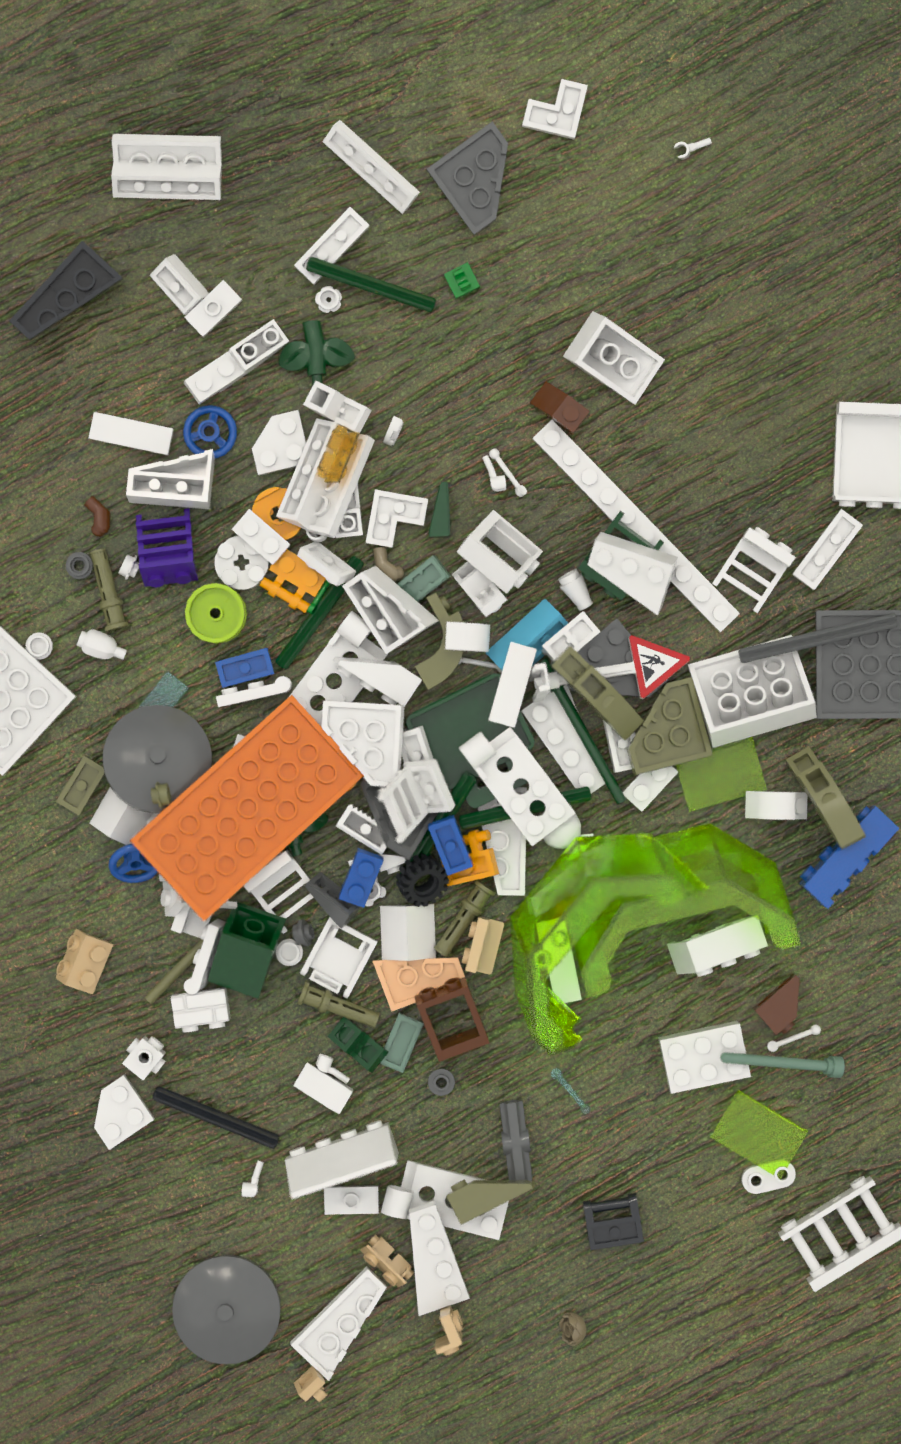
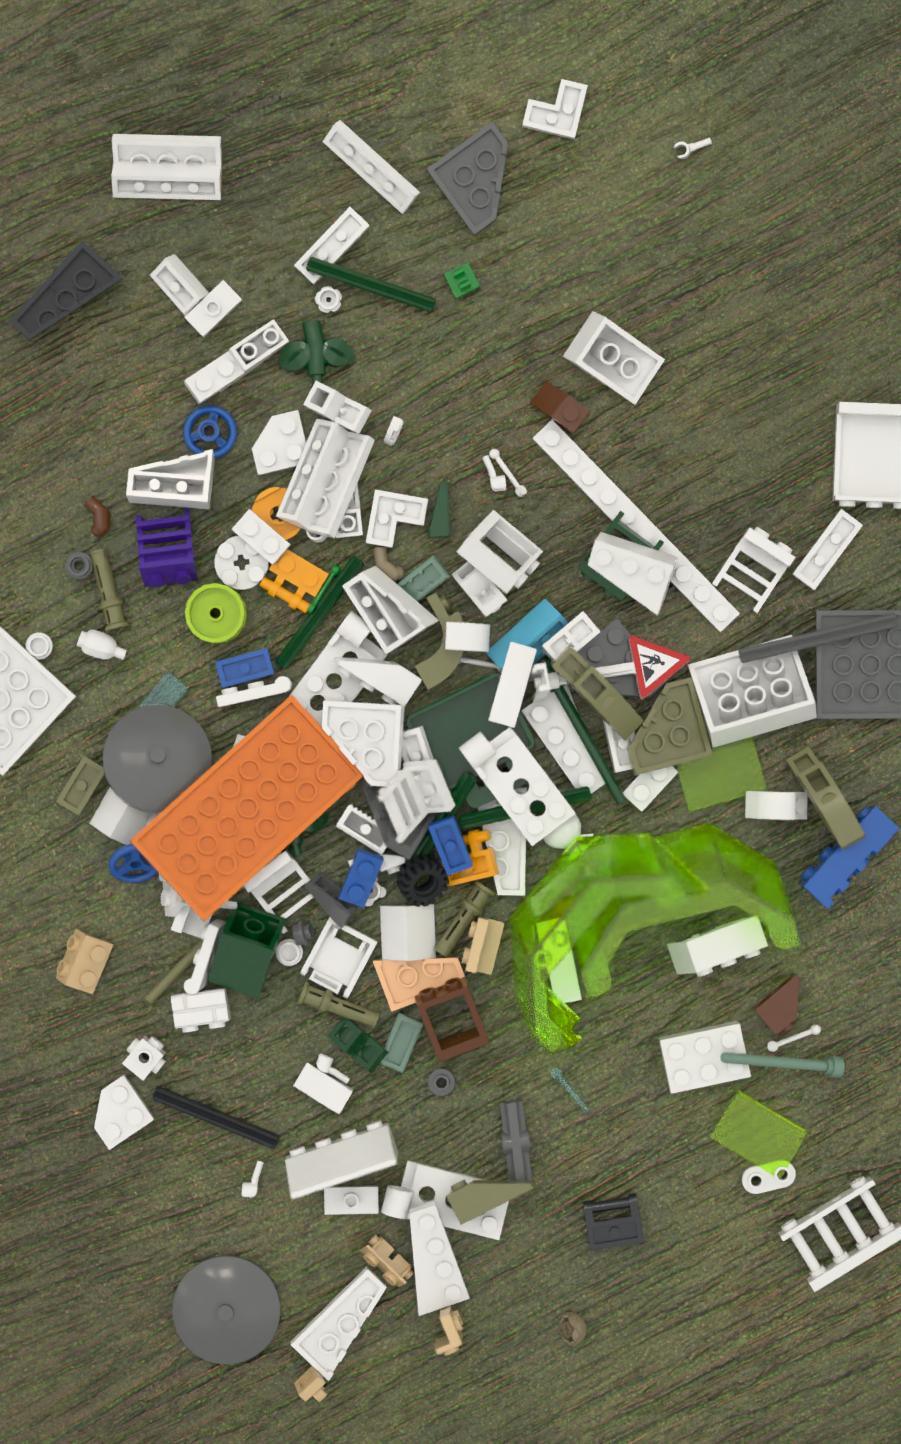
white tile [89,412,174,456] -> none
white plate [118,554,139,580] -> none
olive plate [151,782,171,809] -> none
white plate [297,542,356,586] -> none
clear yellow hinge [317,425,360,483] -> none
white cone [558,569,593,611] -> none

